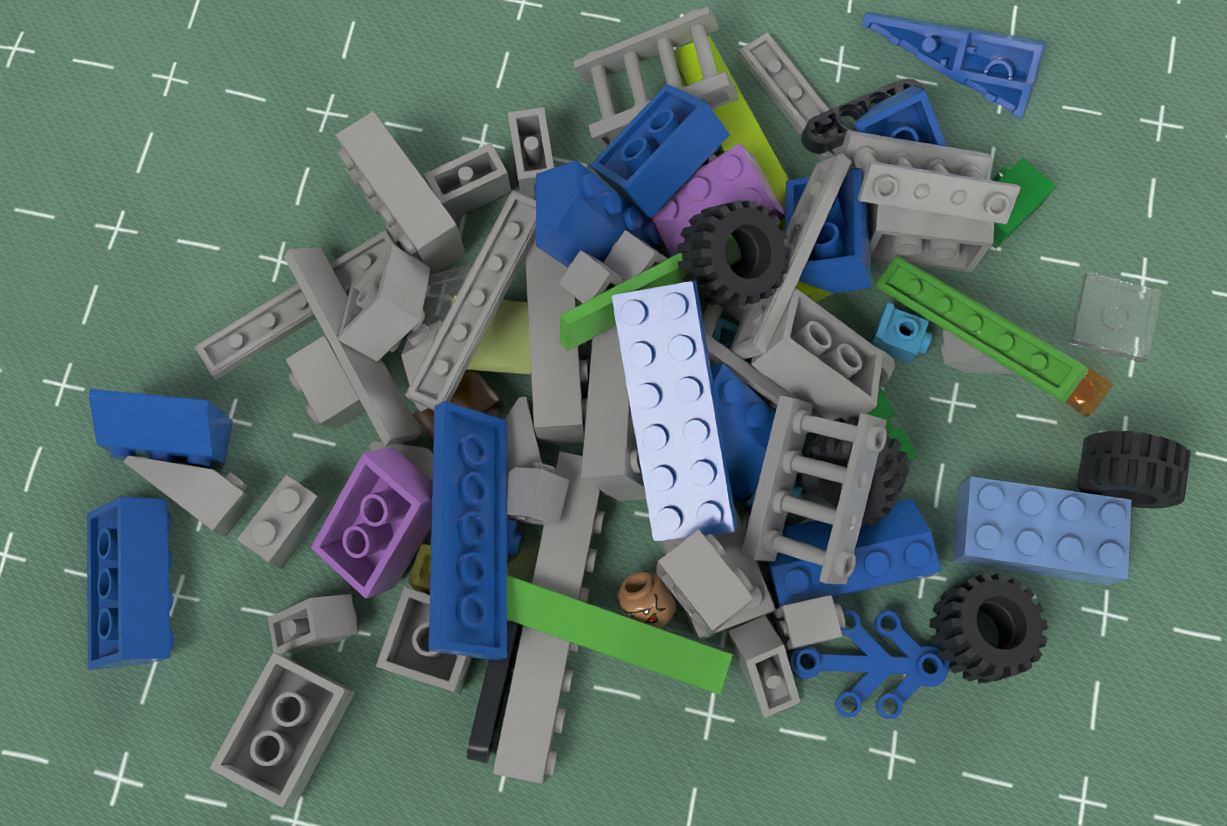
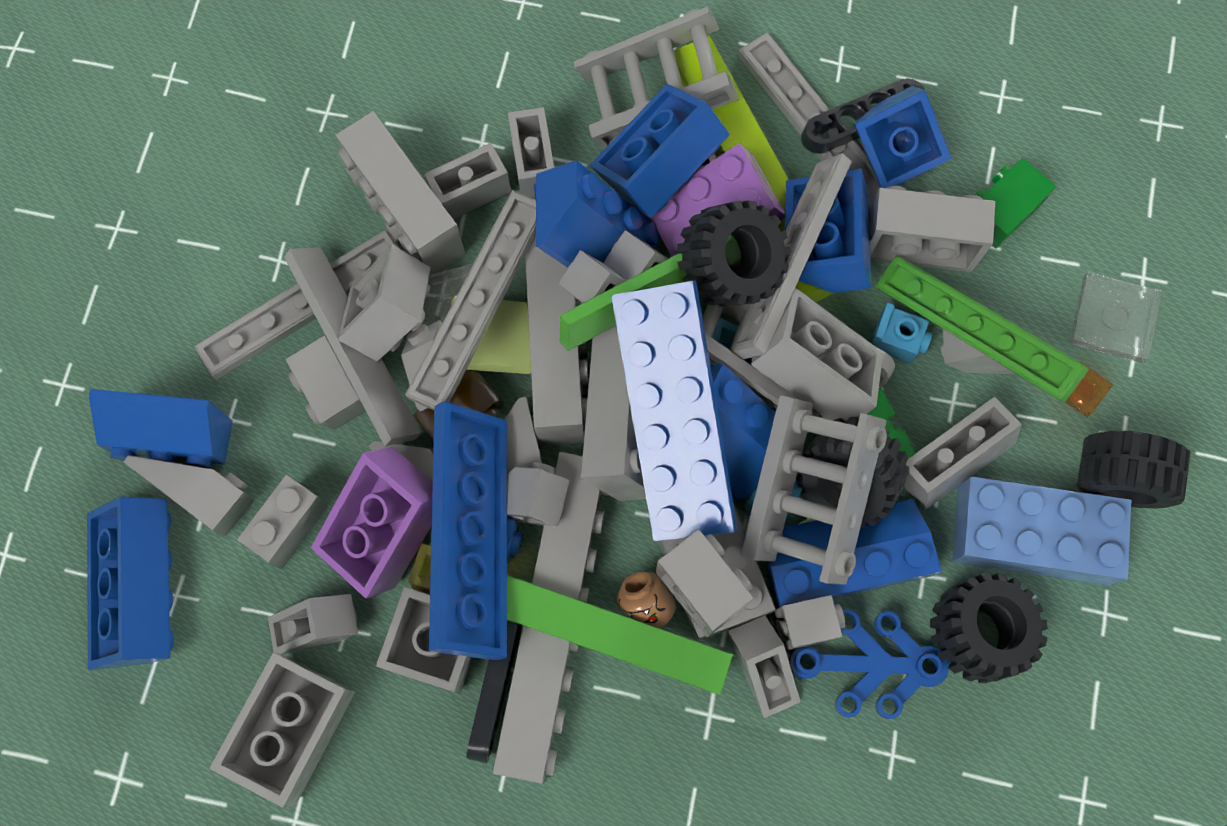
light grey fence [840,130,1020,224] -> none
blue wedge [862,12,1047,118] -> none
none -> light grey brick [904,397,1022,510]

